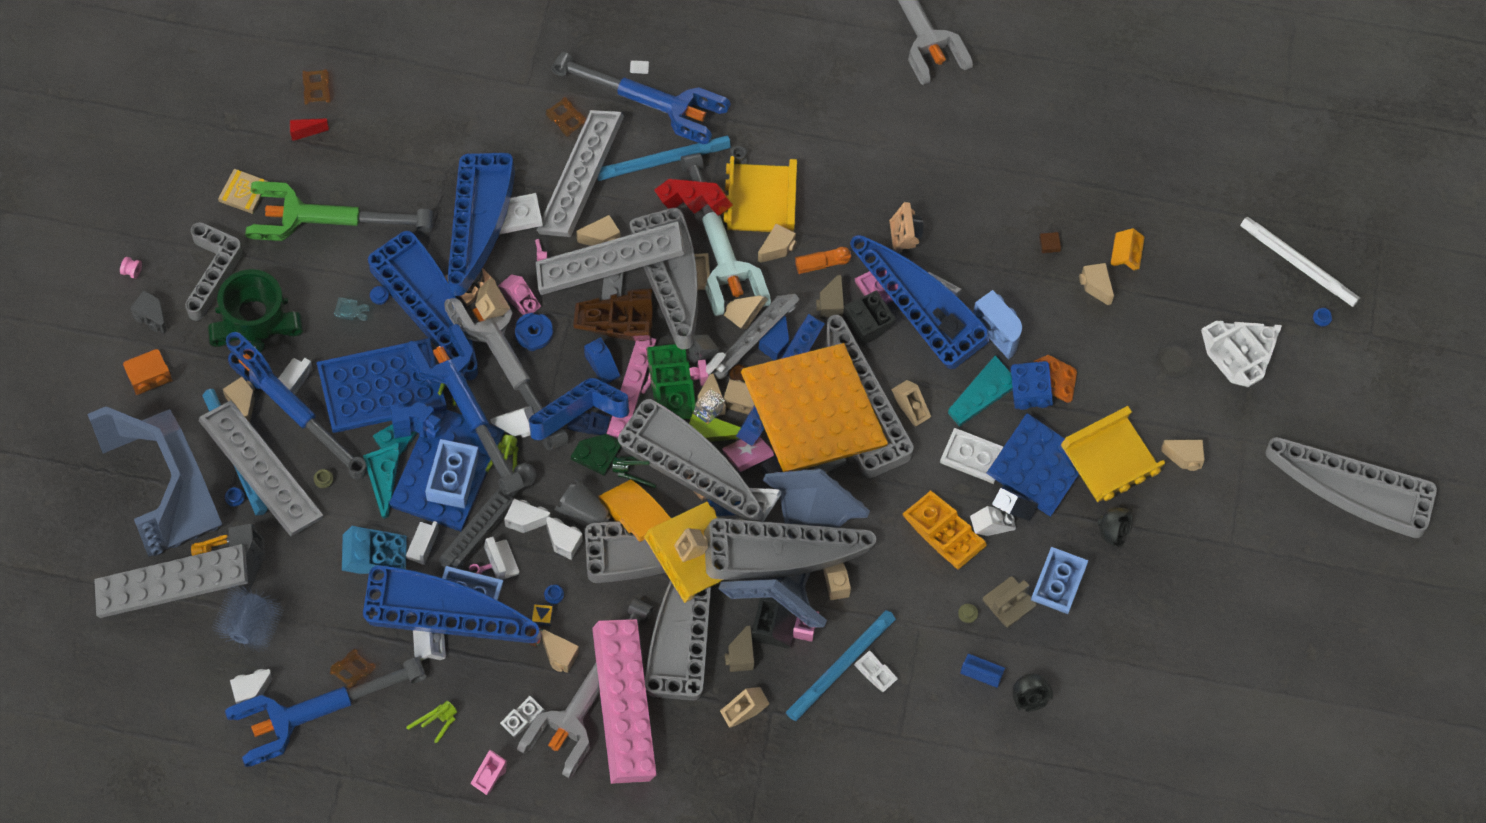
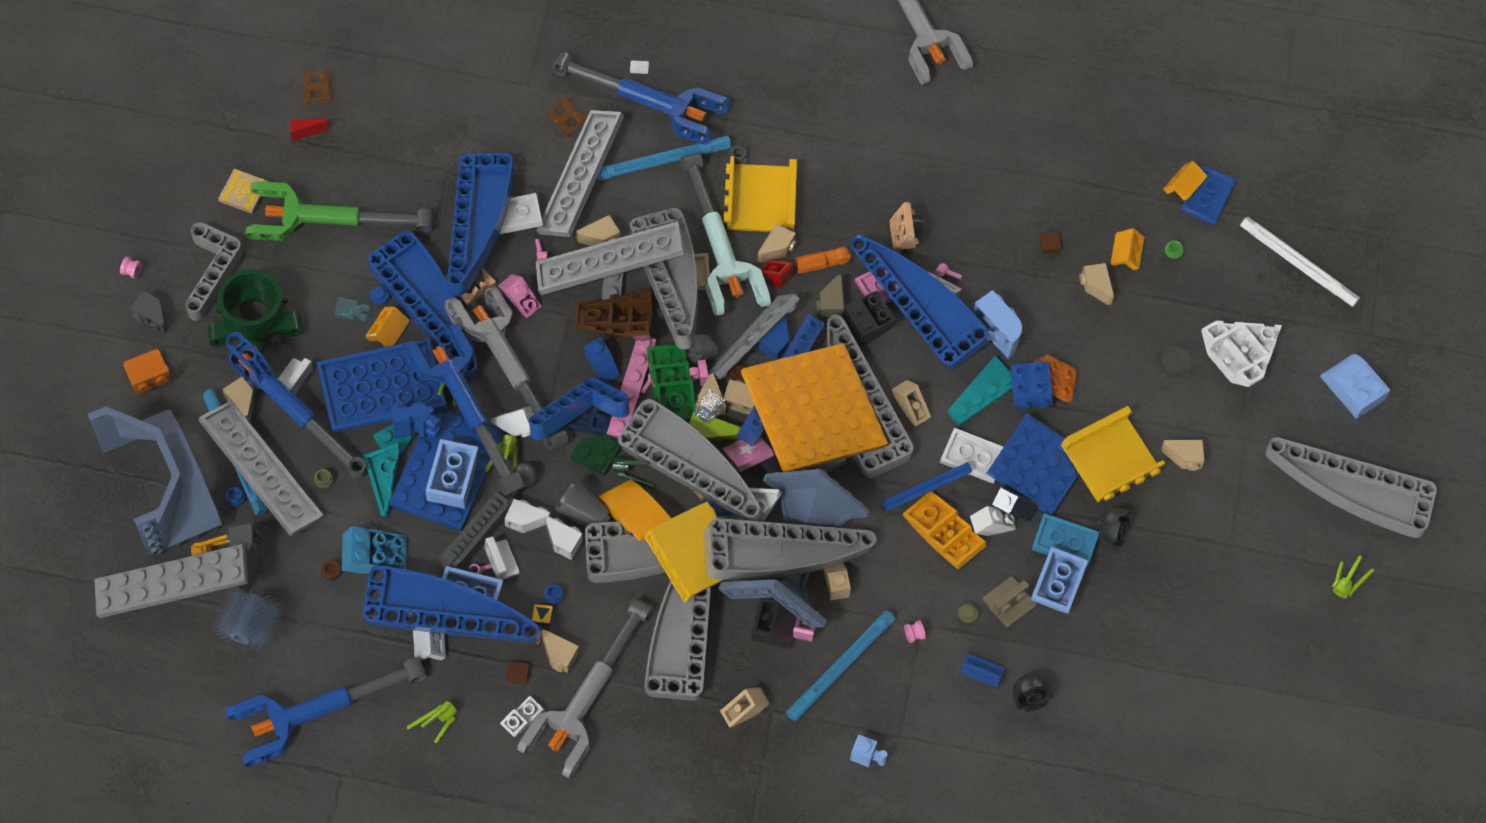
white slope [230,669,272,704] -> none
clear orange piece [330,649,376,689] -> none
white panel [406,521,439,565] -> none
bright pink slope [470,750,507,795] -> none
tan slope [475,278,510,320] -> none
blue plate [515,313,553,351] -> none
bright pink brick [592,619,656,784] -> none
red brick [654,179,733,216] -> none
tan slope [674,528,709,562] -> none
white piece [706,352,726,374] -> none
tan slope [724,296,768,329] -> none
dark tan slope [725,626,754,672] -> none
white slope [854,651,898,692] -> none
black plate [932,307,966,341] -> none
blue plate [1313,308,1332,326] -> none
none -> reddish brown tile [321,560,341,581]
none -> light orange panel [365,307,409,347]
none -> reddish brown tile [506,661,530,685]
none -> red slope [761,260,793,290]
none -> light blue brick [850,734,887,767]
none -> blue axle [883,462,972,511]
none -> bright pink wheel [904,620,926,643]
none -> bright pink hand [935,263,962,280]
none -> dark azure plate [1031,513,1099,569]
none -> light orange panel [1163,161,1207,201]
none -> bright green plate [1165,241,1184,259]
none -> blue tile [1181,165,1236,225]
none -> light blue brick [1320,354,1390,419]
none -> lime plant [1332,556,1374,598]

